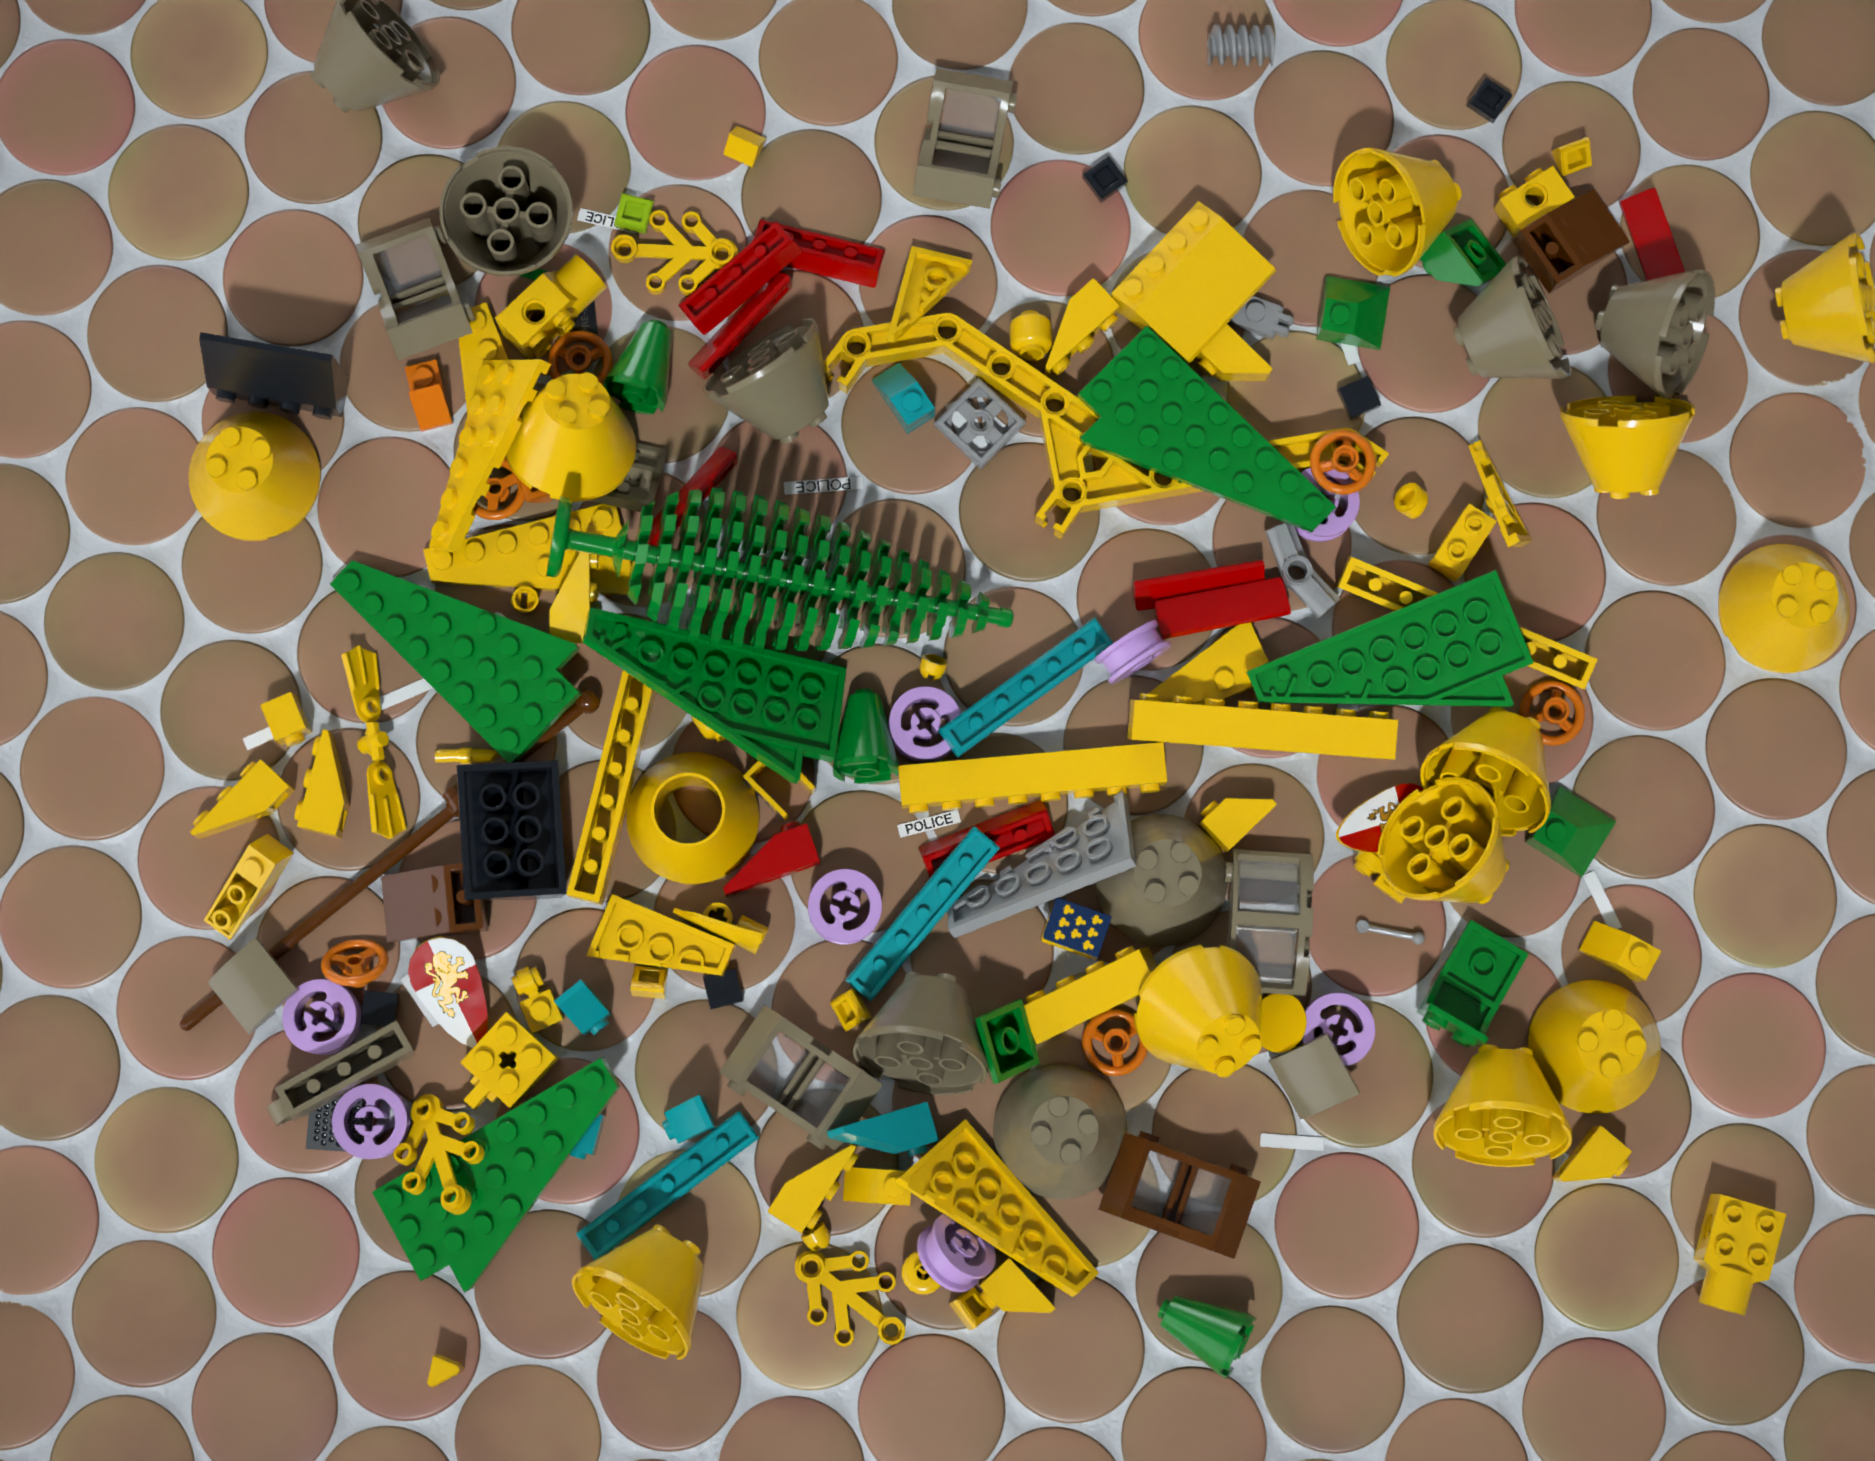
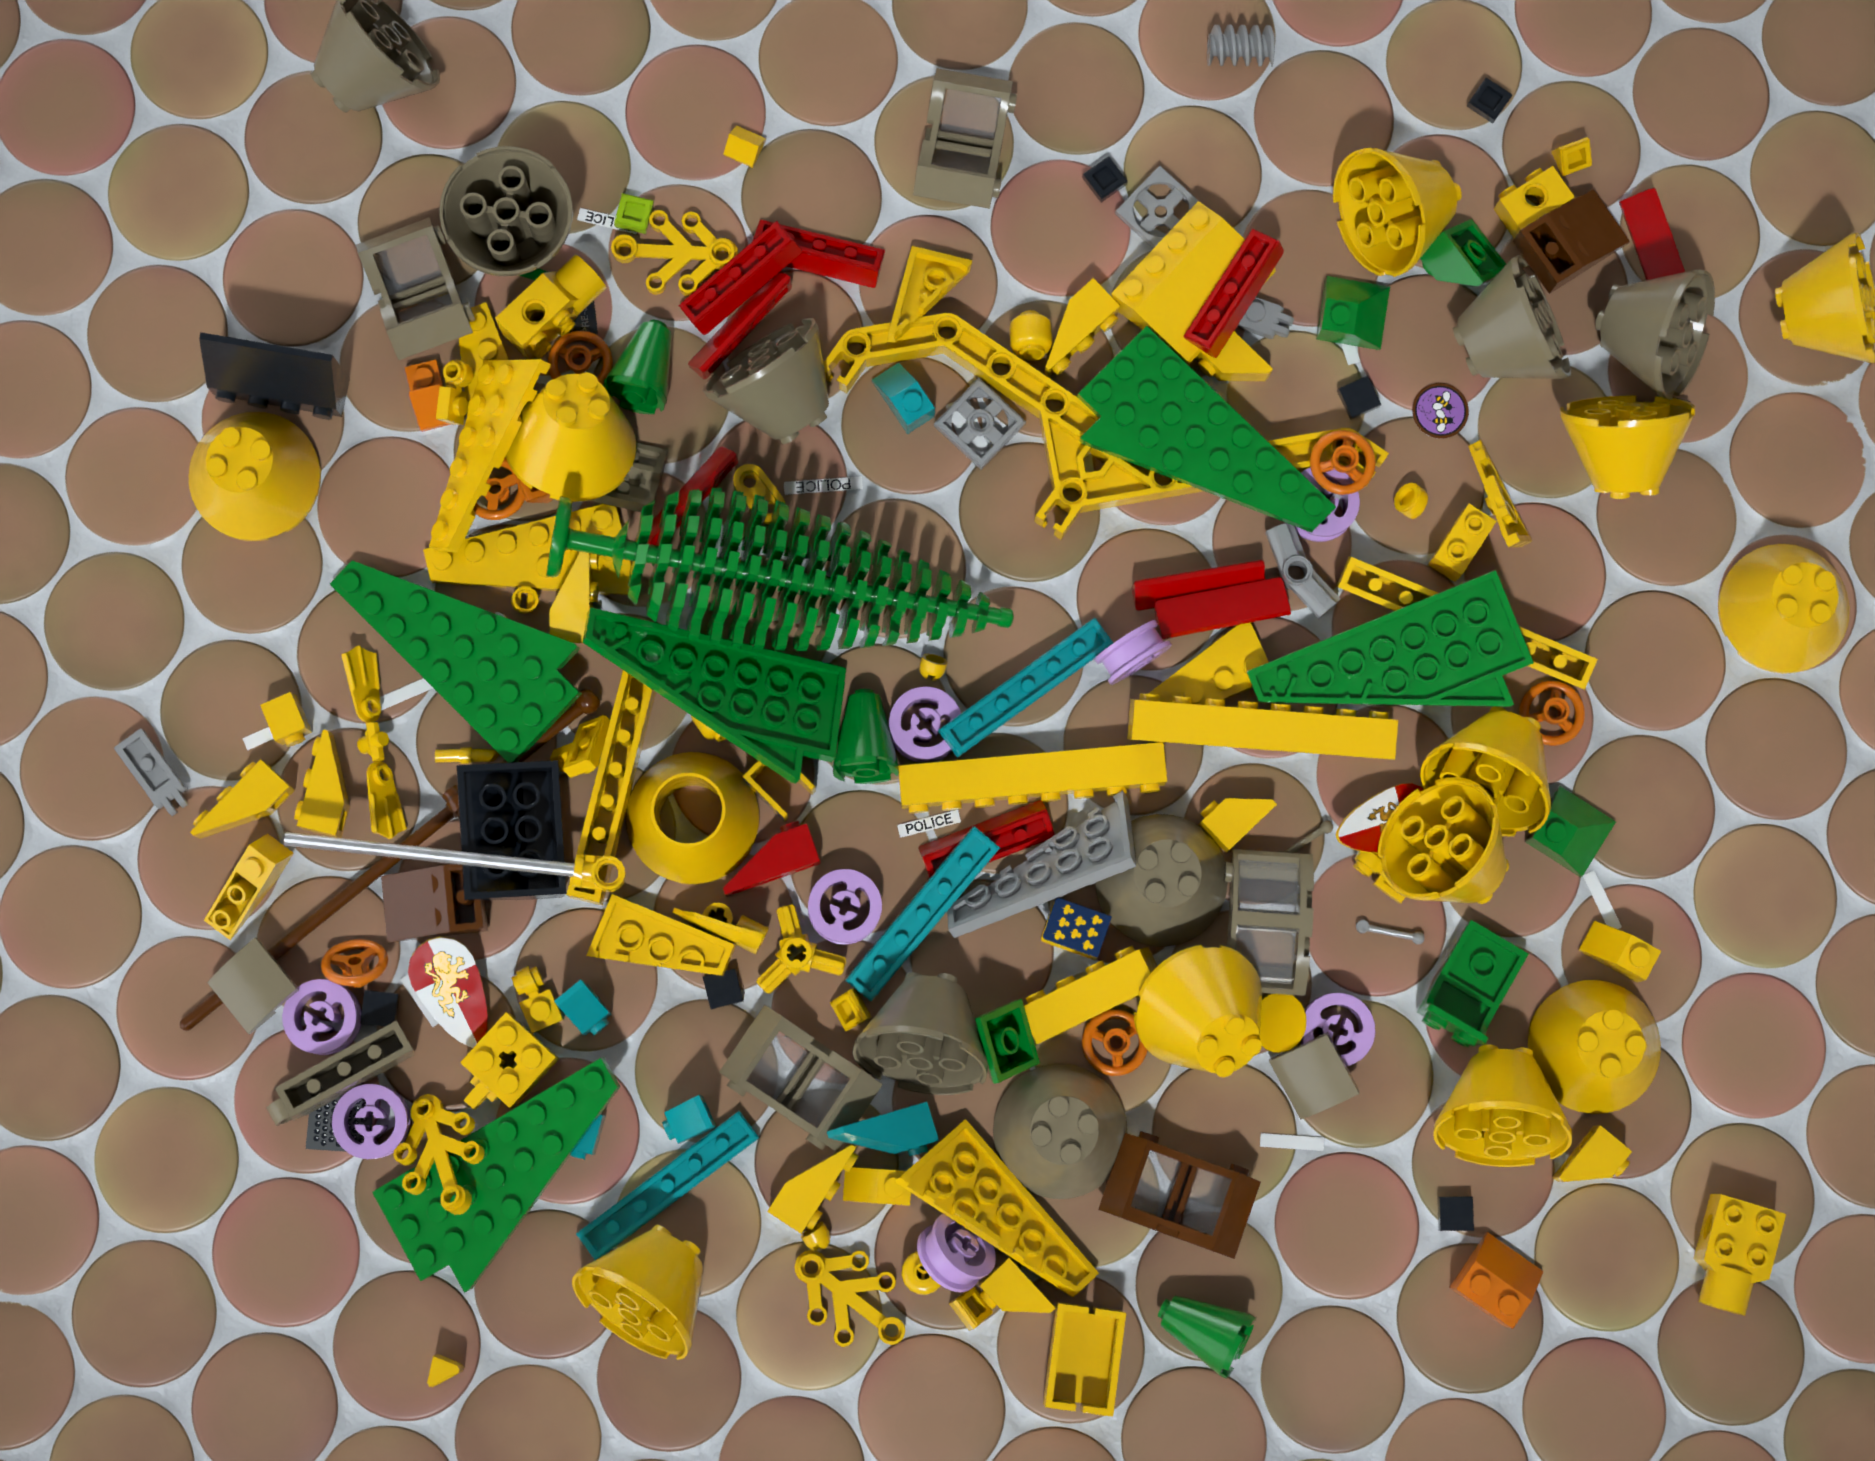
yellow slope [630,966,668,999] -> none
none -> light grey hinge [114,728,189,816]
none -> flat silver piece [284,832,626,892]
none -> yellow plate [436,359,473,425]
none -> yellow hinge [550,715,610,778]
none -> yellow plate [733,464,785,525]
none -> yellow bush [756,905,846,994]
none -> yellow piece [1043,1302,1126,1417]
none -> light grey piece [1115,166,1198,248]
none -> red slope [1183,228,1284,358]
none -> dark tan hinge [1278,821,1333,853]
none -> sticker [1412,383,1469,439]
none -> black tile [1437,1196,1474,1231]
none -> orange slope [1449,1232,1544,1329]

